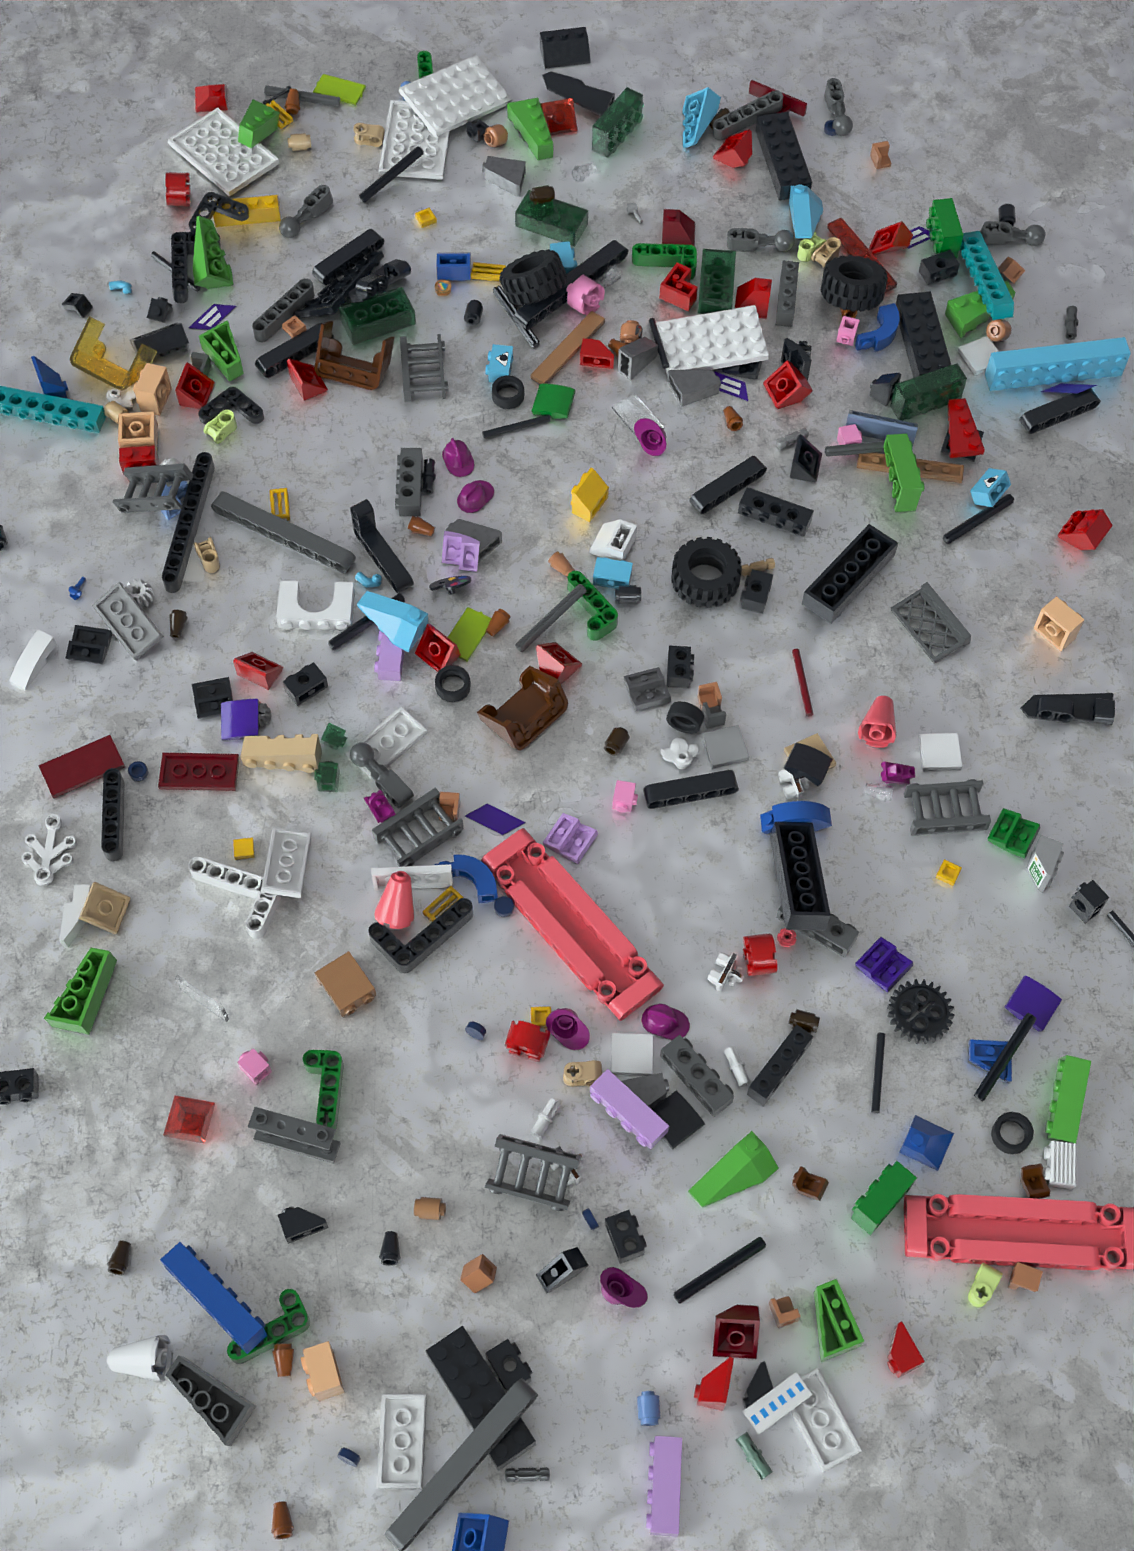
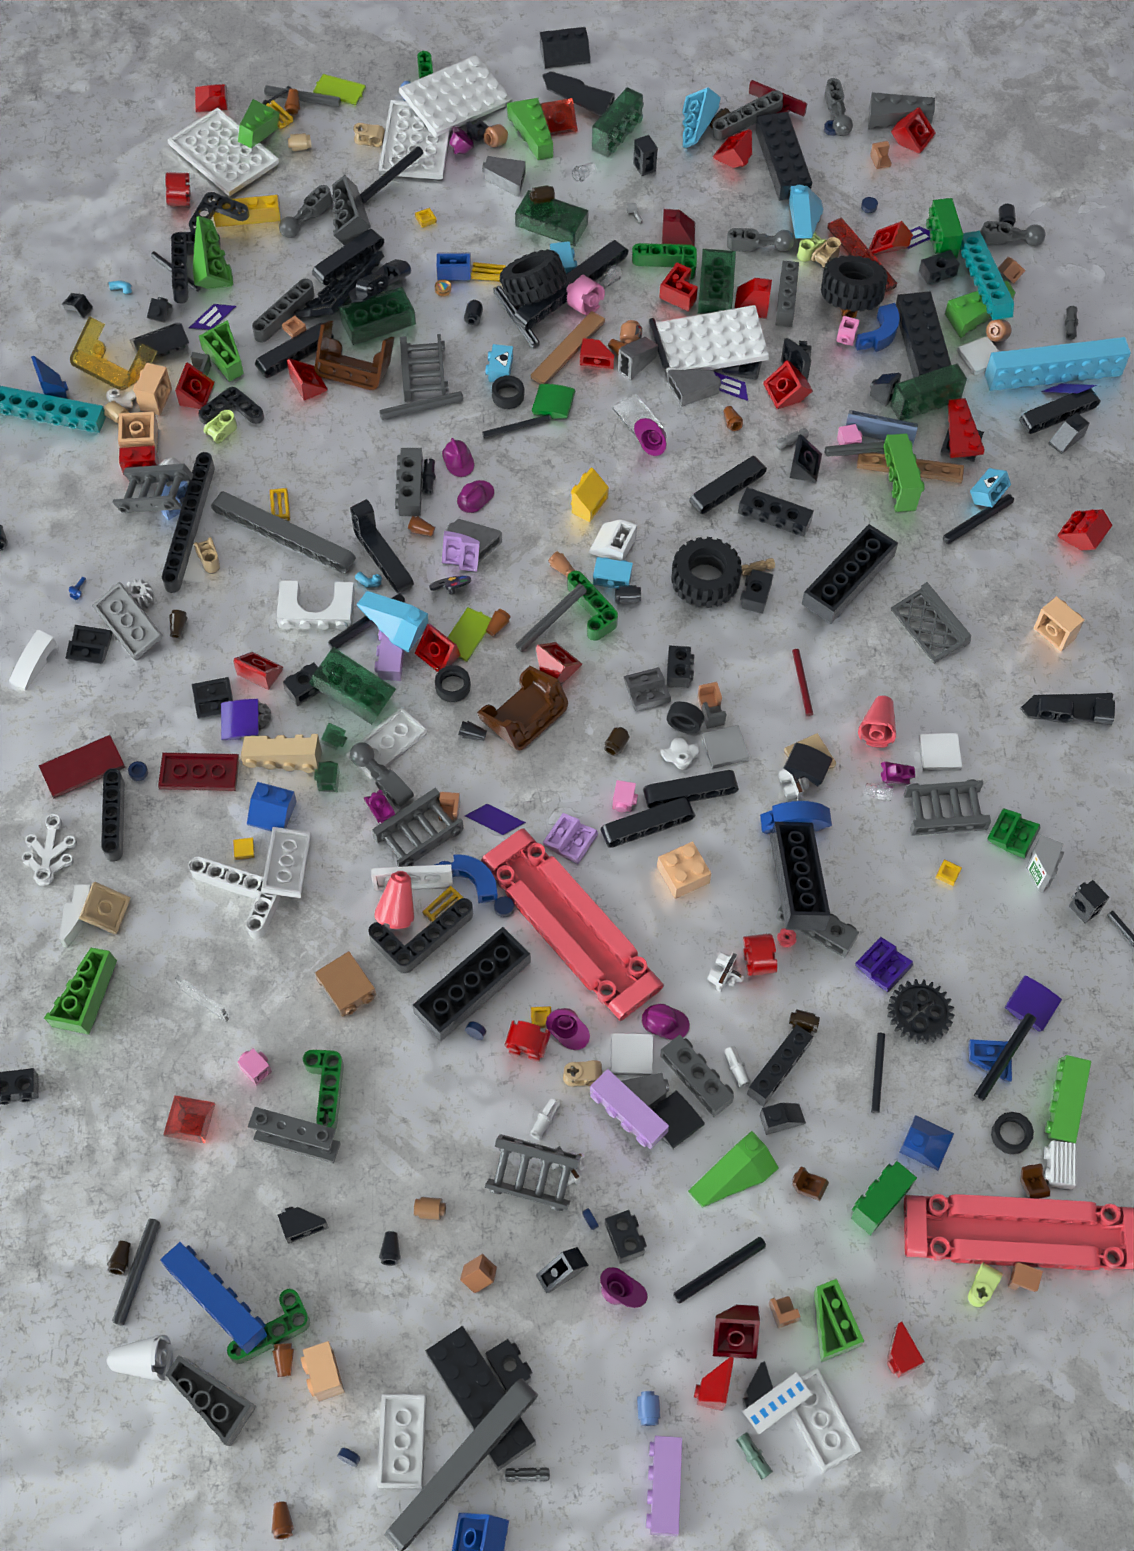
none -> dark grey axle [112,1218,160,1325]
none -> blue slope [247,782,297,832]
none -> clear green brick [309,647,396,725]
none -> dark grey wedge [332,175,371,245]
none -> dark grey axle [379,391,464,420]
none -> black brick [412,927,531,1041]
none -> magenta piece [449,126,474,154]
none -> black cone [458,721,487,741]
none -> black beam [600,797,695,848]
none -> black brick [633,135,658,176]
none -> light nougat brick [657,841,711,899]
none -> black slope [759,1103,806,1135]
none -> dark blue tile [861,197,878,213]
none -> dark grey wedge [868,92,935,130]
none -> red slope [891,107,936,154]
none -> slope [1048,412,1090,454]

